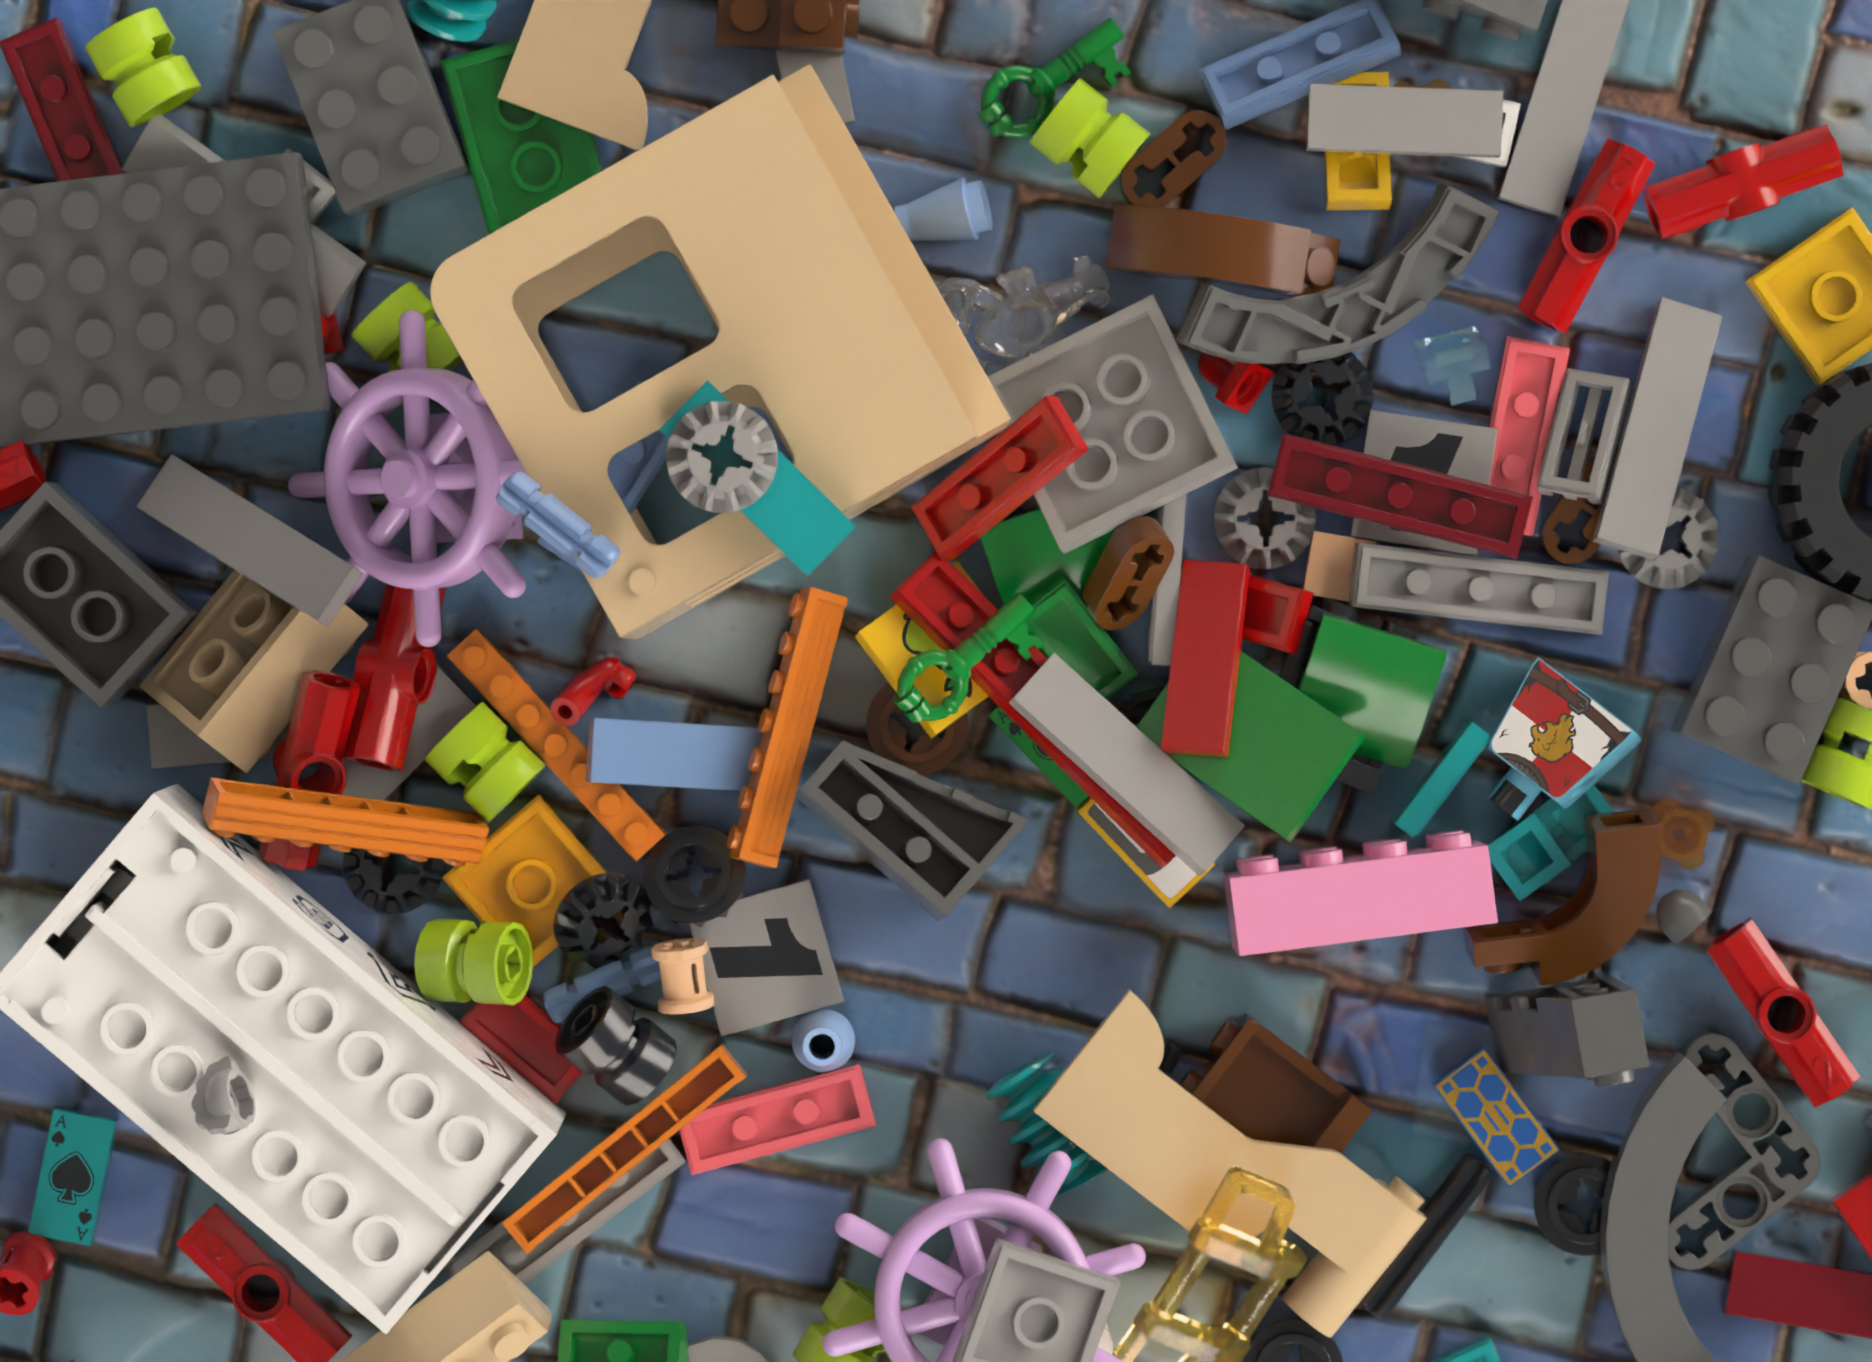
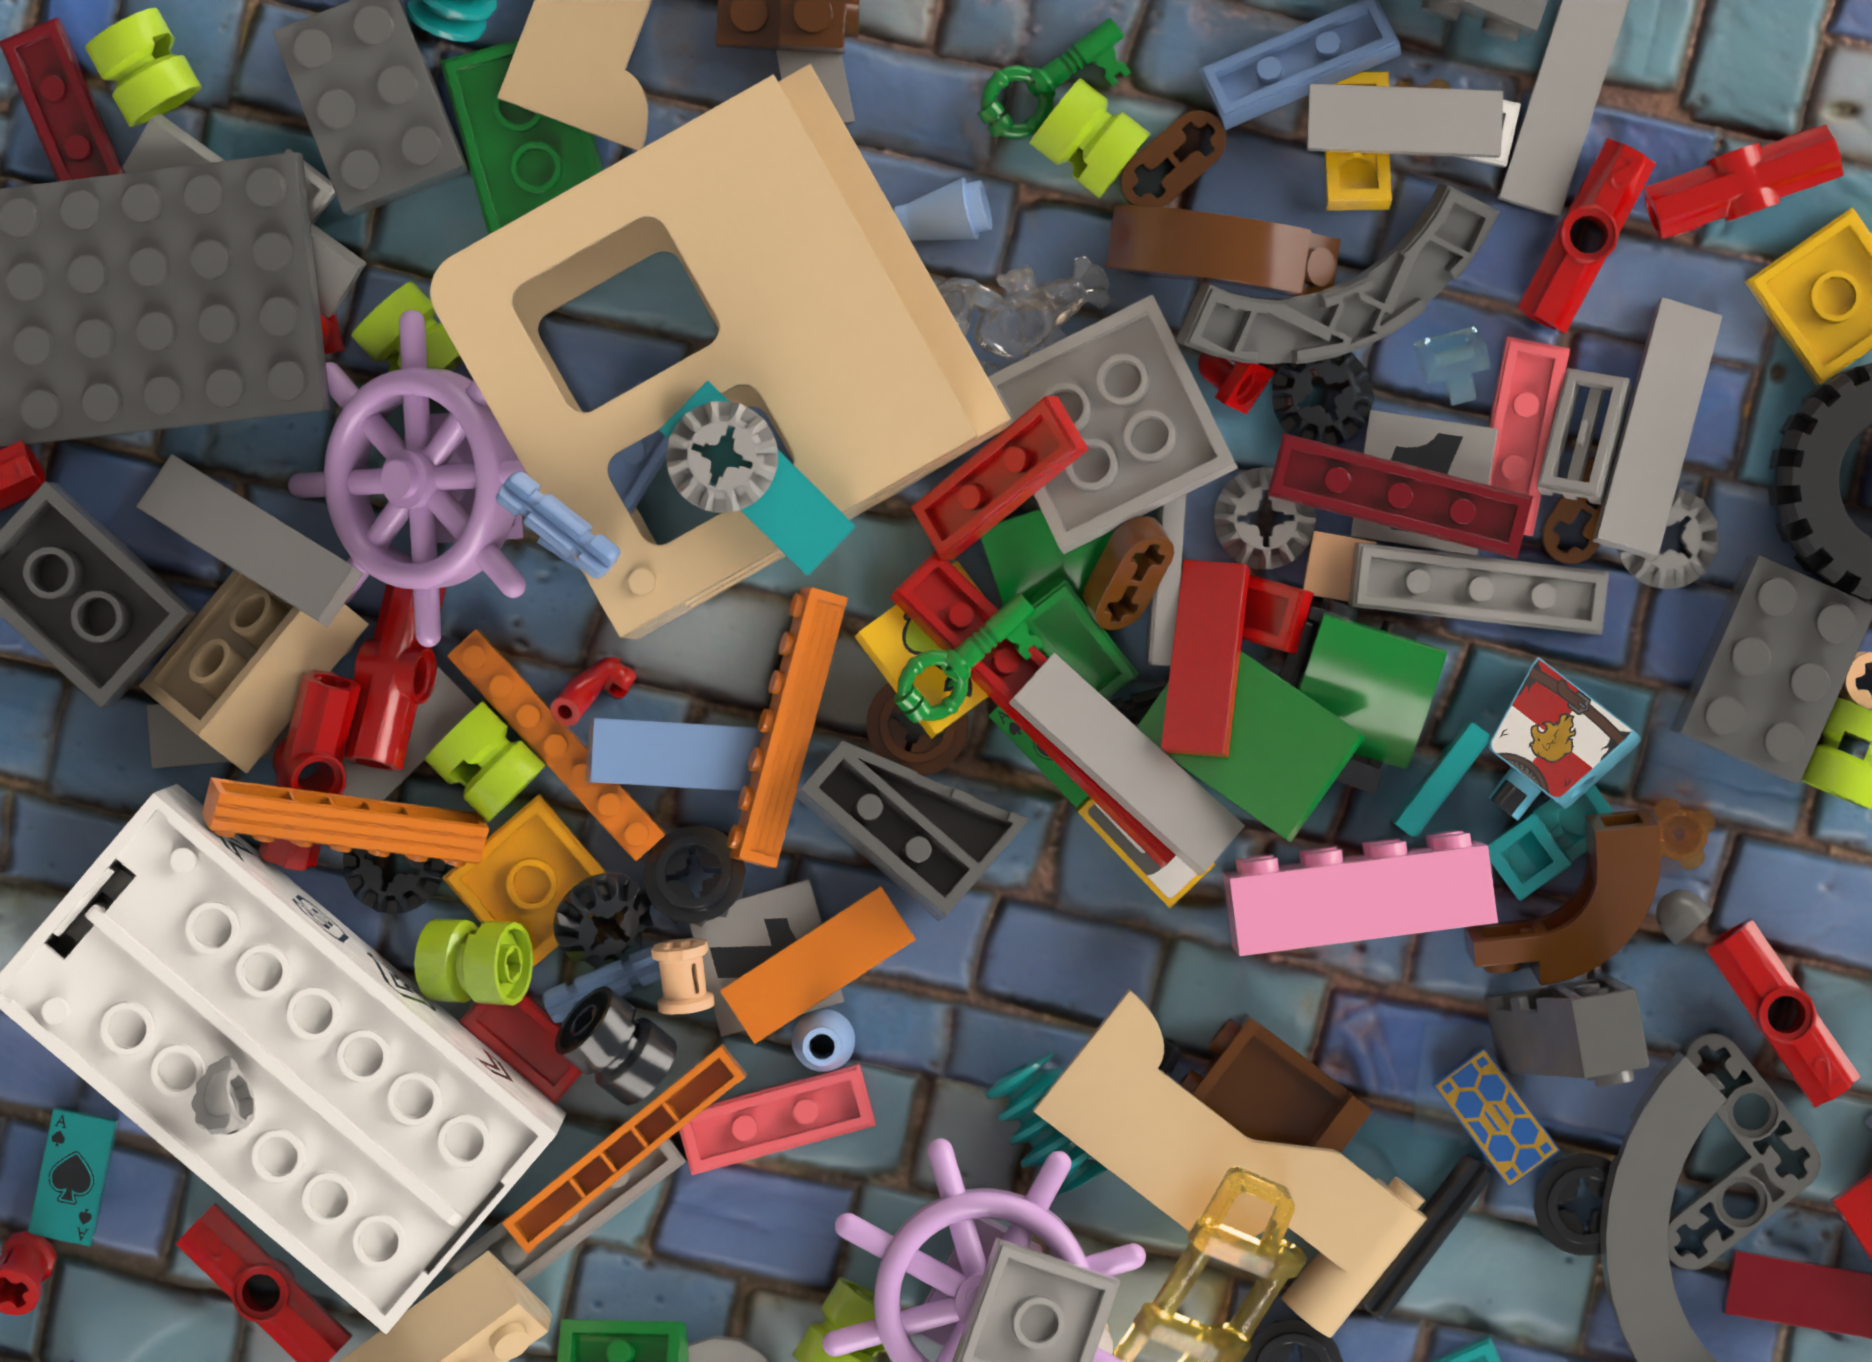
none -> orange tile [720,885,916,1044]

